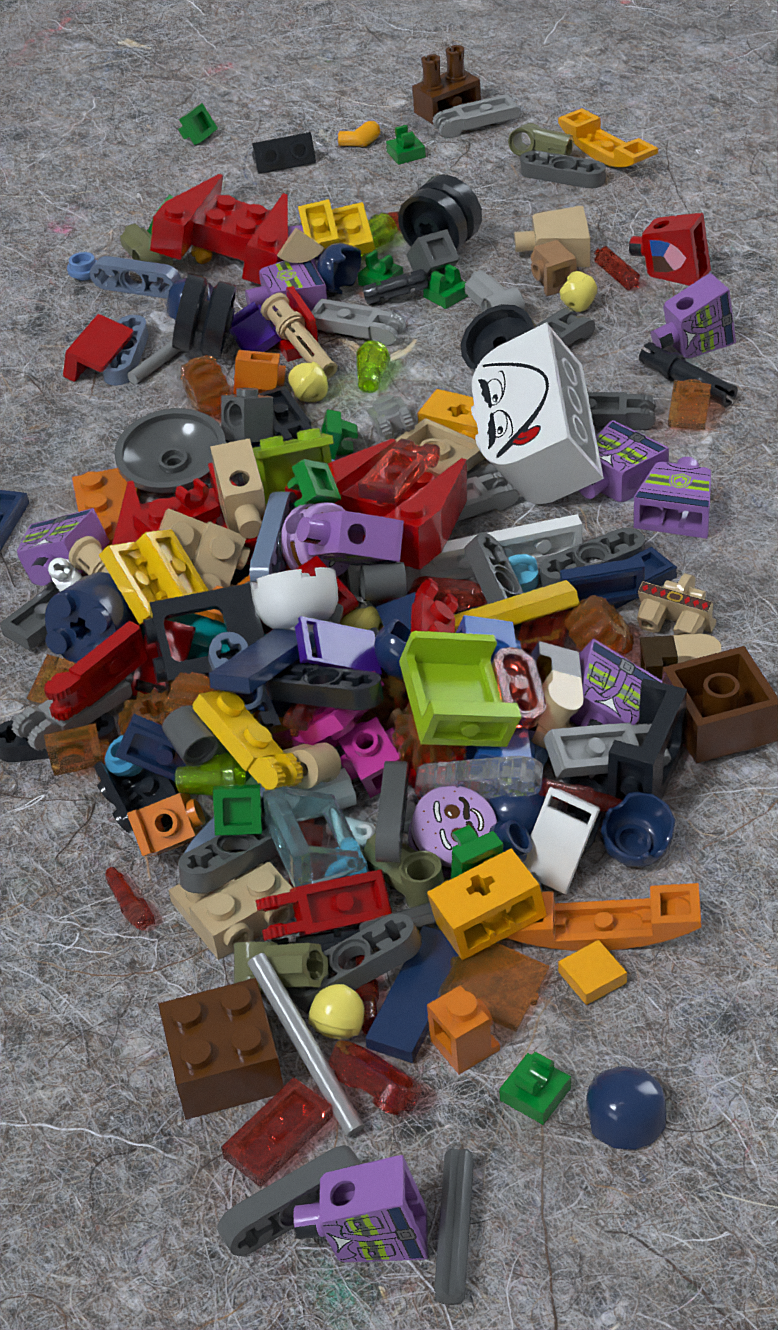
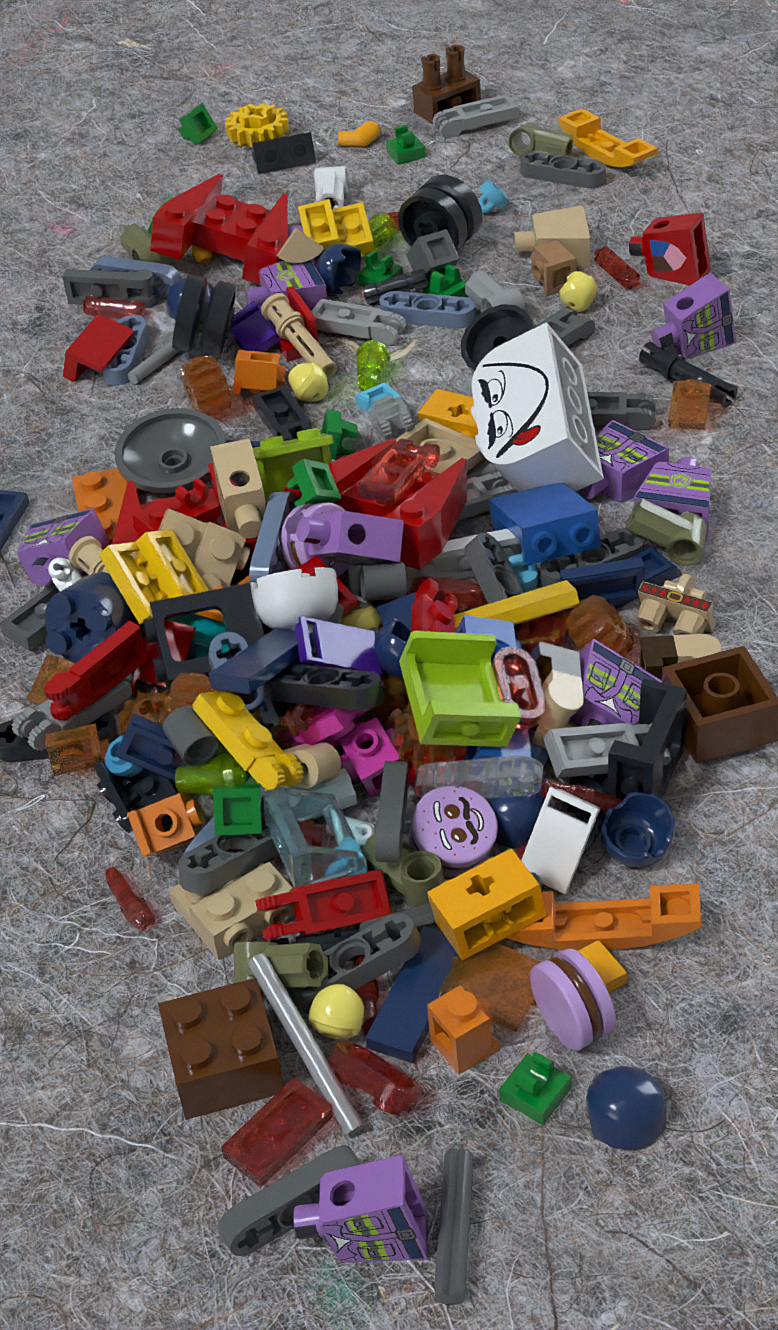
medium blue plate [67,252,97,281] -> none
dark grey brick [221,388,273,442] -> none
green tile [451,825,503,879] -> none
dark blue plate [489,820,532,862] -> none
none -> dark grey plate [62,269,158,308]
none -> clear red axle [82,295,146,319]
none -> yellow gear [225,103,289,147]
none -> white piece [314,166,348,209]
none -> medium azure tile [355,382,405,411]
none -> sand blue beam [379,291,475,329]
none -> medium azure tile [479,180,509,213]
none -> blue panel [489,483,601,565]
none -> lavender head [530,948,616,1051]
none -> olive piece [625,498,707,565]

